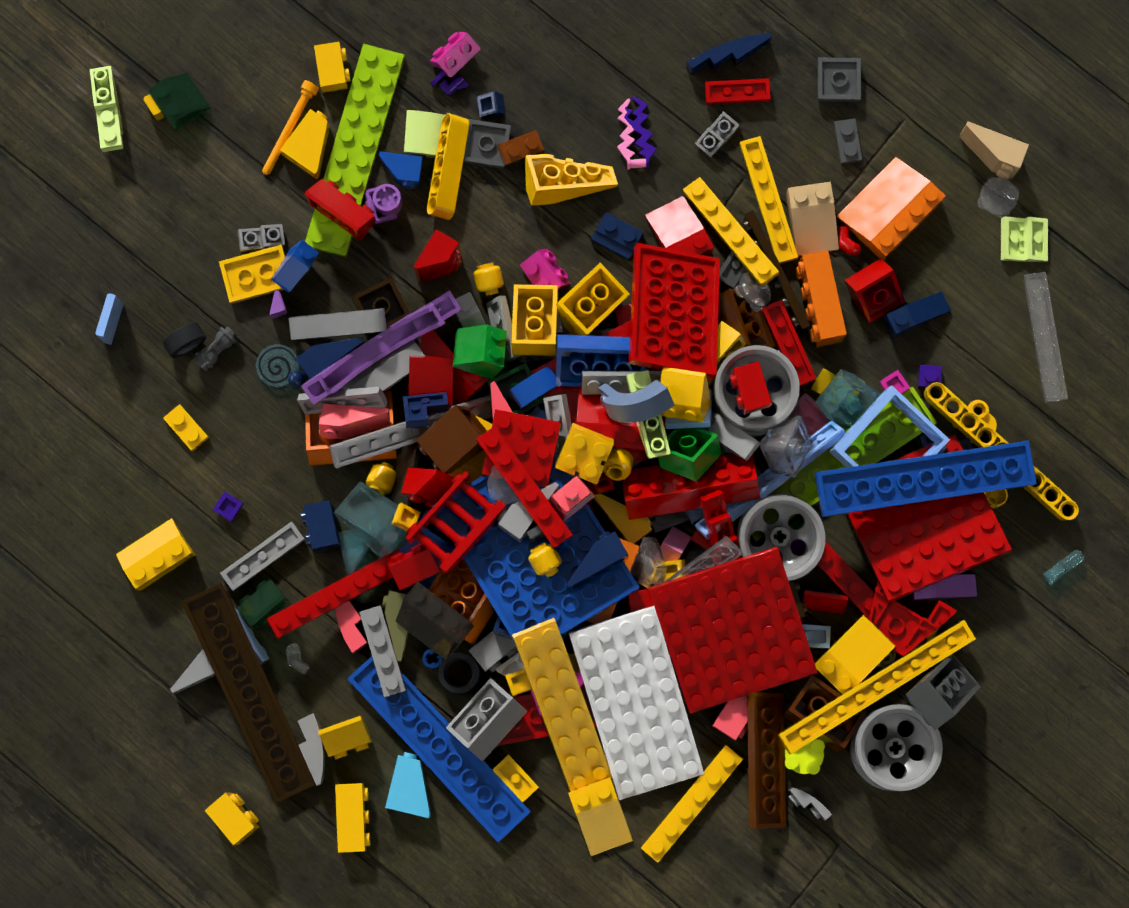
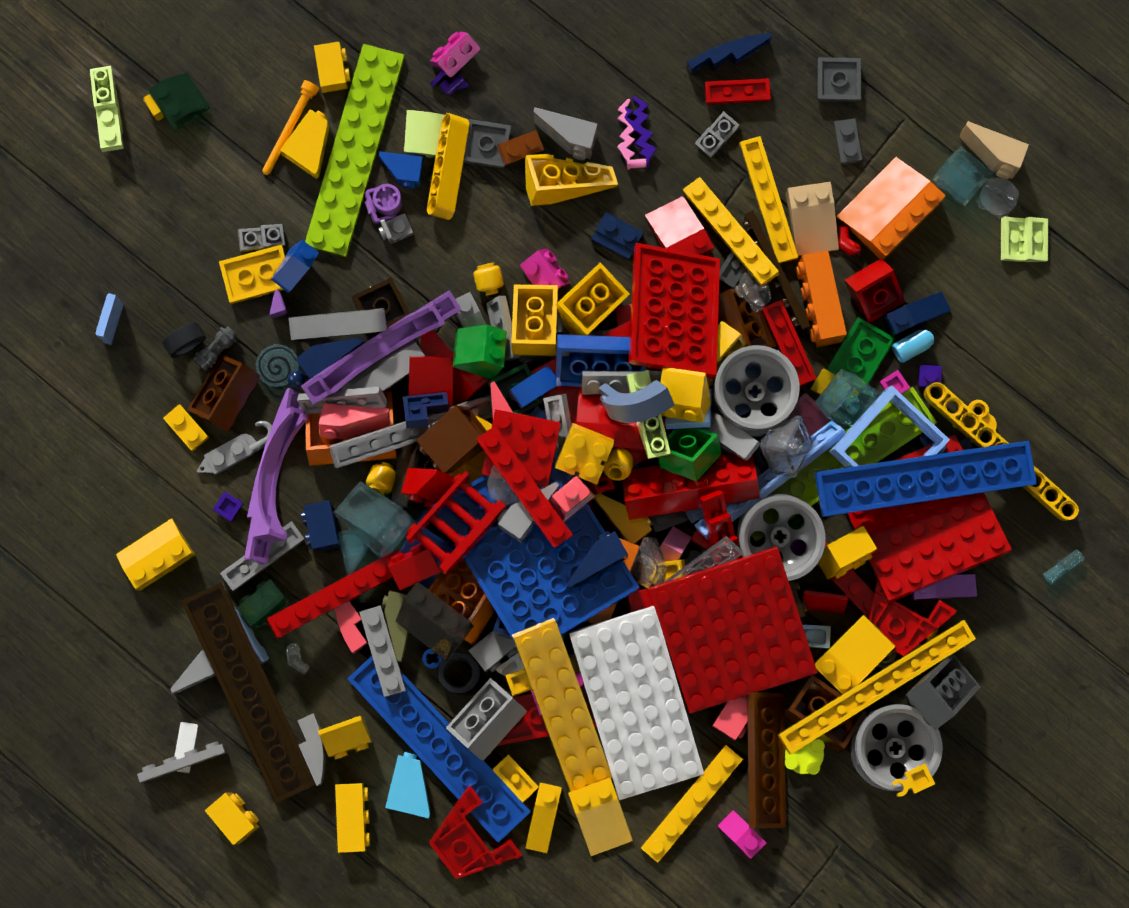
red slope [304,179,376,241] -> none
yellow tile [391,503,421,531] -> none
red slope [413,229,463,282] -> none
dark blue slope [477,91,505,118] -> none
dark grey tile [526,526,545,543] -> none
yellow head [528,542,562,577] -> none
red brick [729,361,772,415] -> none
light grey slope [788,788,832,820] -> none
yellow wheel [984,489,1008,509] -> none
clear plate [1023,272,1068,403] -> none
none -> light grey plate [137,741,228,782]
none -> white sticker [175,722,198,773]
none -> reddish brown slope [187,354,261,432]
none -> light grey plate [197,421,272,475]
none -> medium lavender slope [244,388,309,565]
none -> light grey bracket [378,213,414,244]
none -> red wing [429,785,522,879]
none -> yellow slope [525,783,562,853]
none -> light grey slope [533,107,597,160]
none -> dark pink slope [718,810,766,859]
none -> yellow brick [818,526,877,579]
none -> green tile [827,317,895,395]
none -> yellow plate [891,763,935,797]
none -> medium azure arm [892,330,934,362]
none -> clear light blue slope [932,146,994,206]

